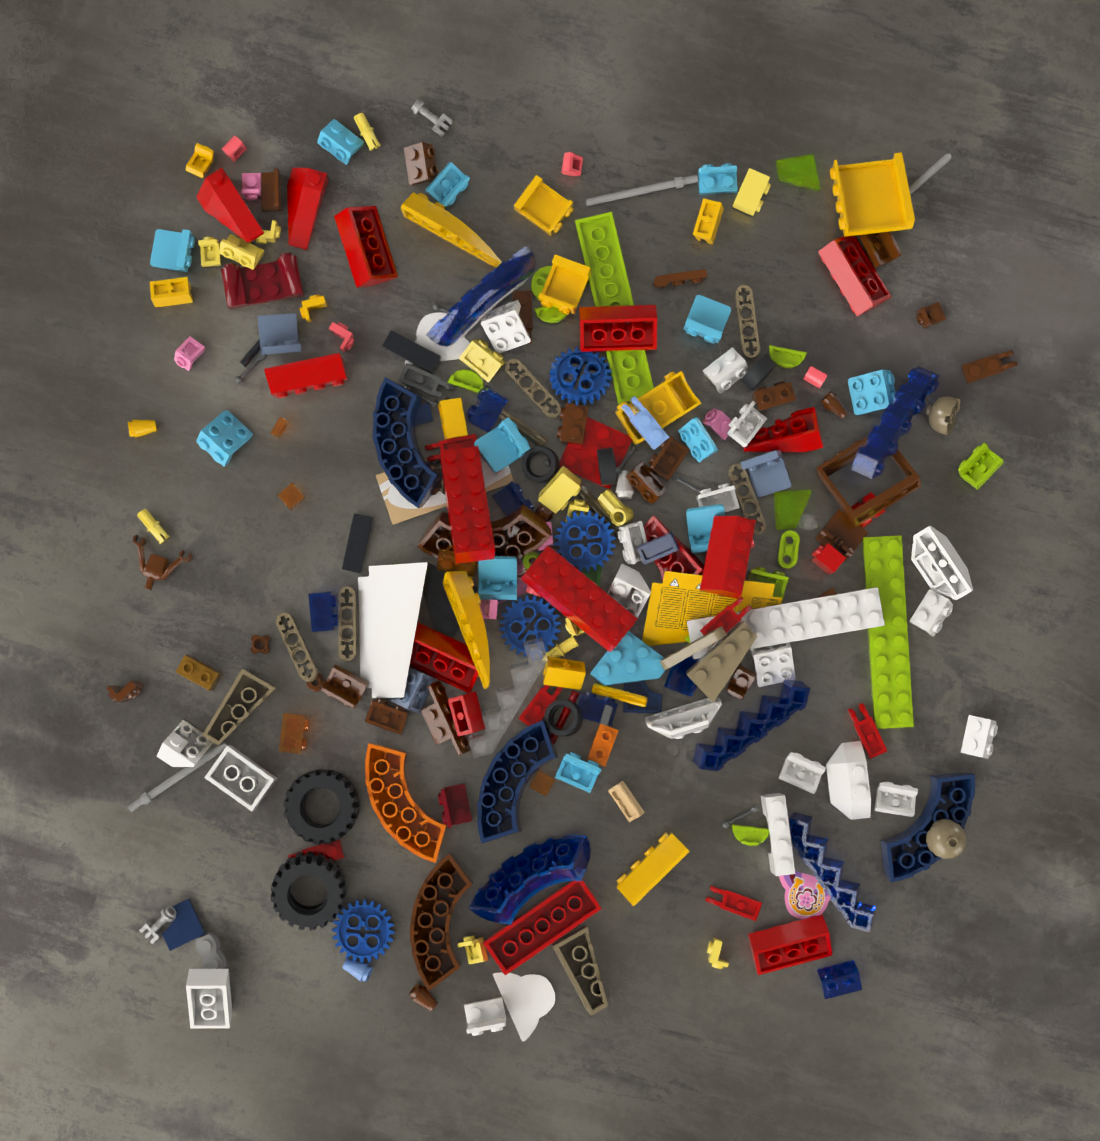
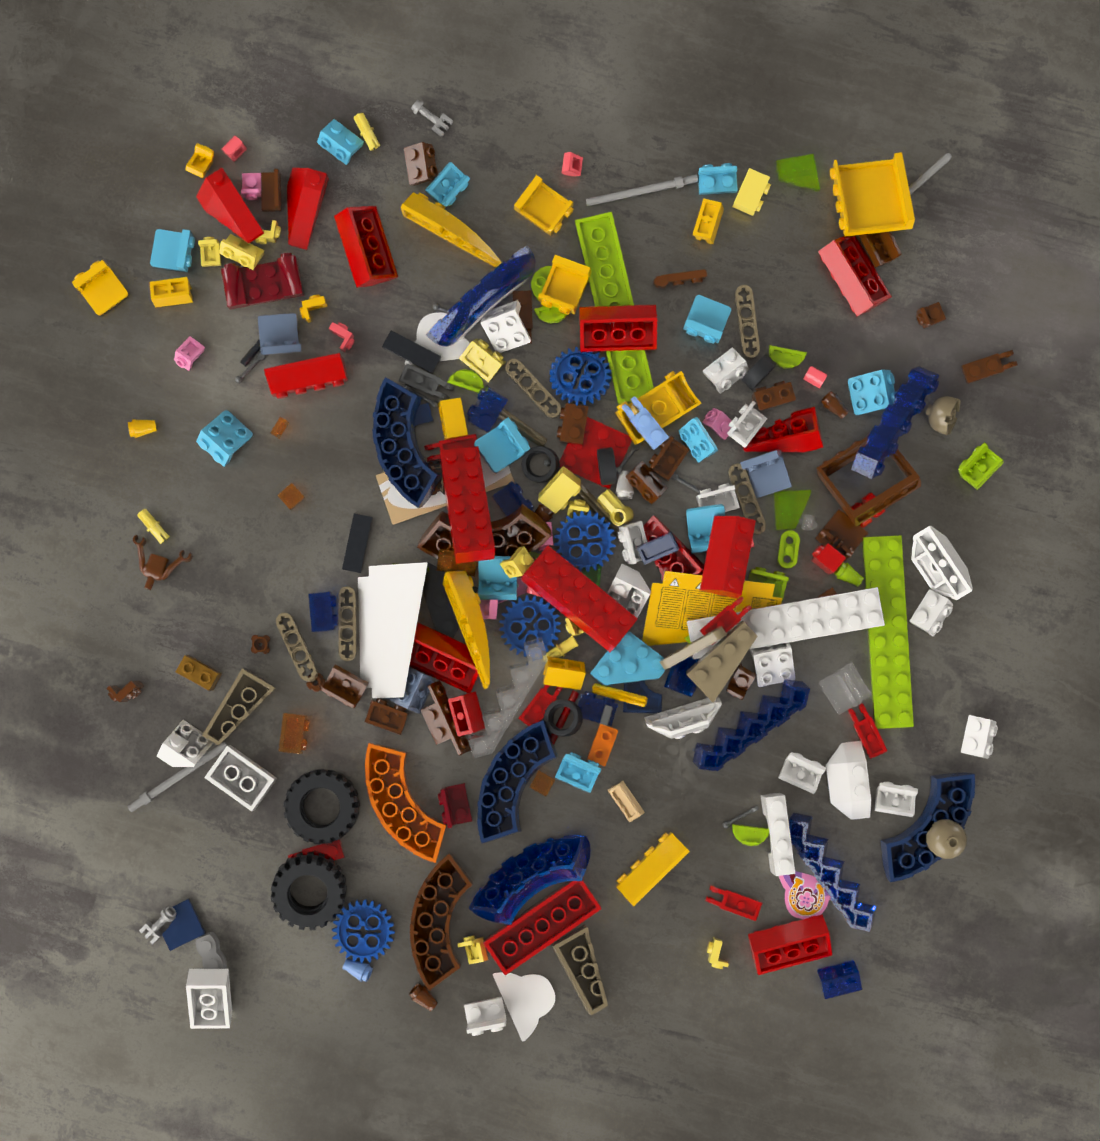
none -> yellow bracket [72,260,128,316]
none -> light yellow bracket [500,546,534,578]
none -> clear bracket [818,662,872,715]
none -> lime cone [834,562,864,587]

